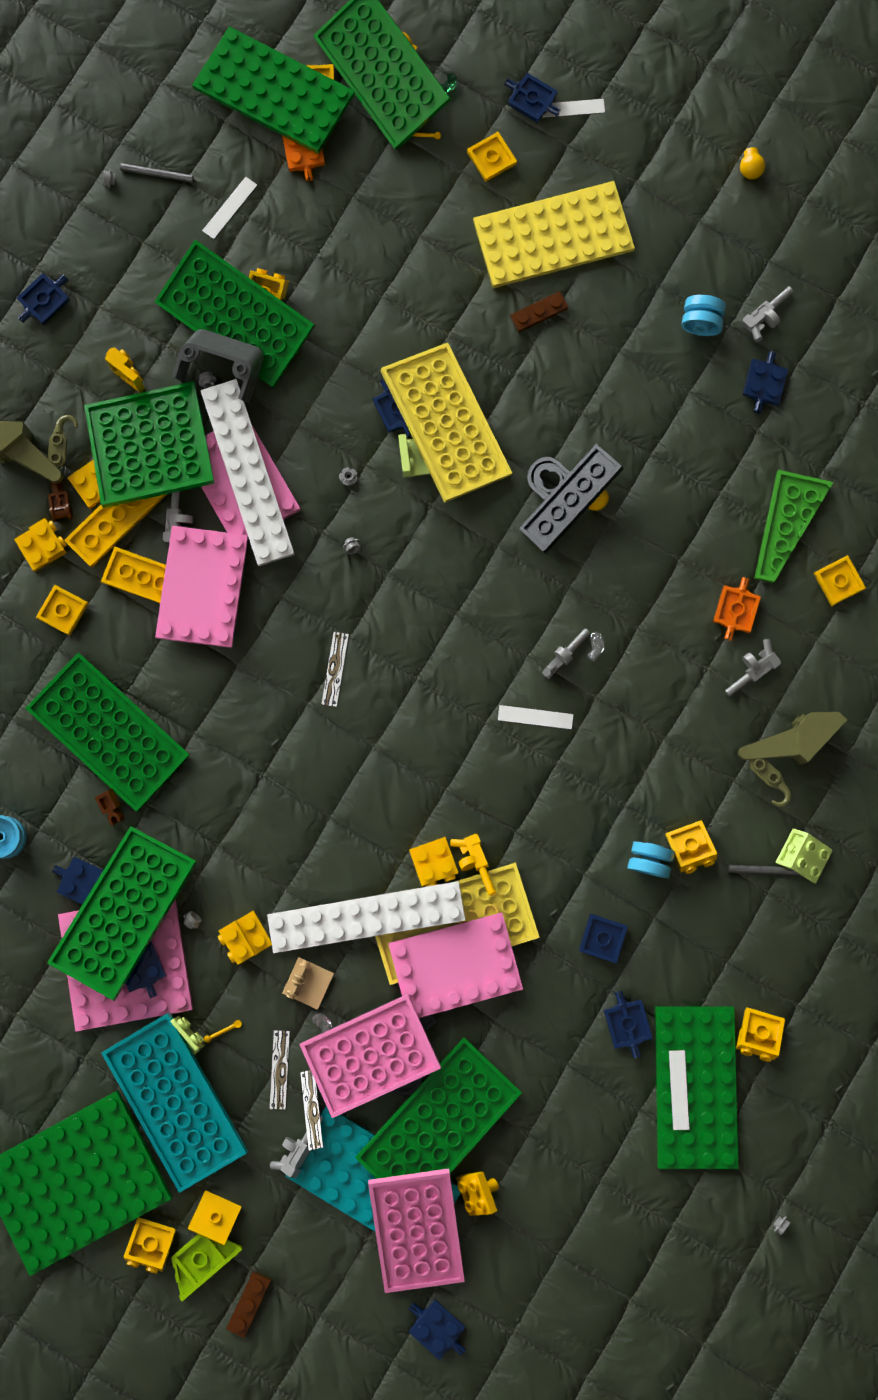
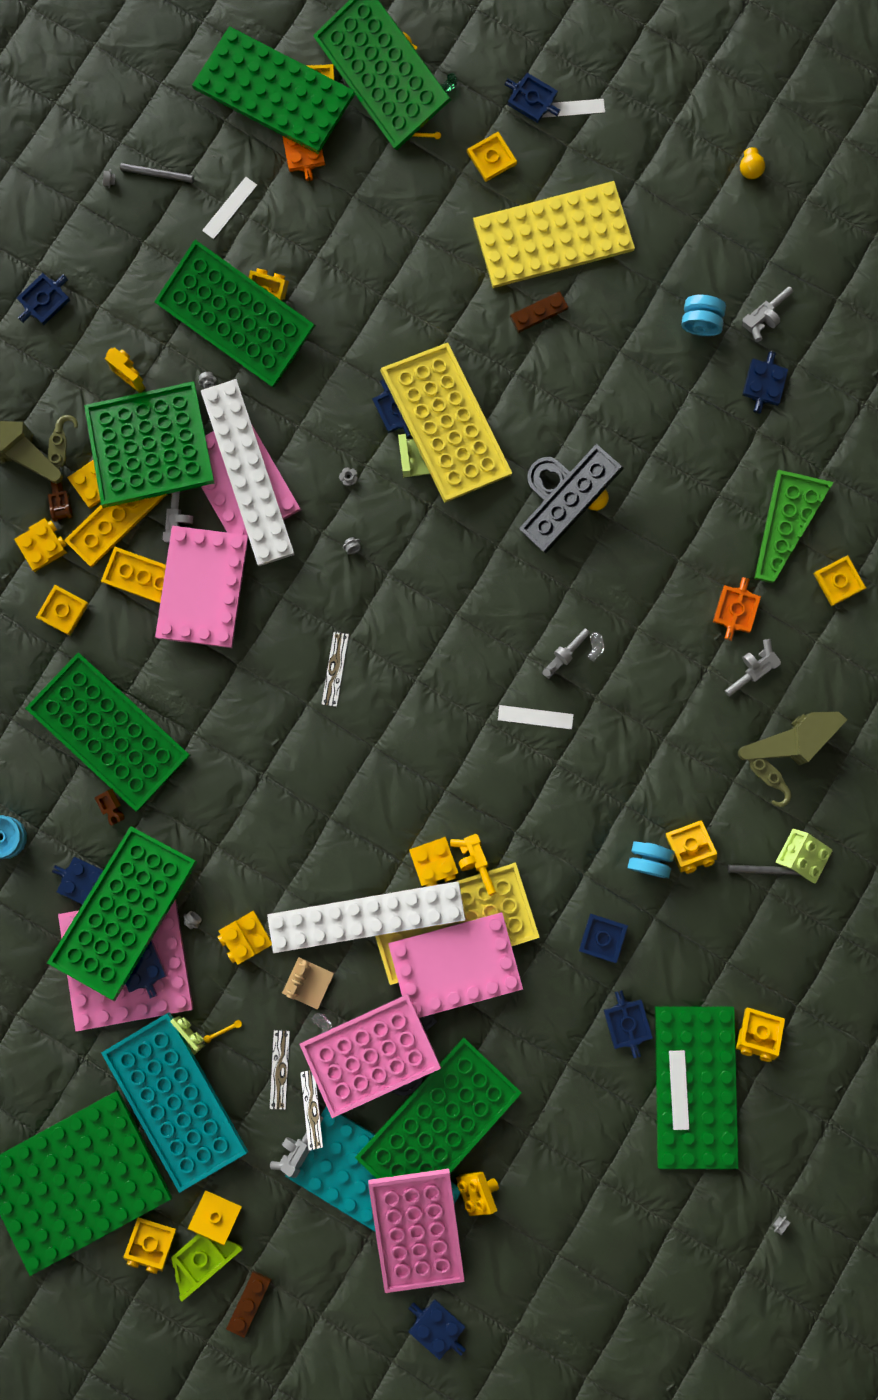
dark grey windscreen [172,329,264,404] -> none

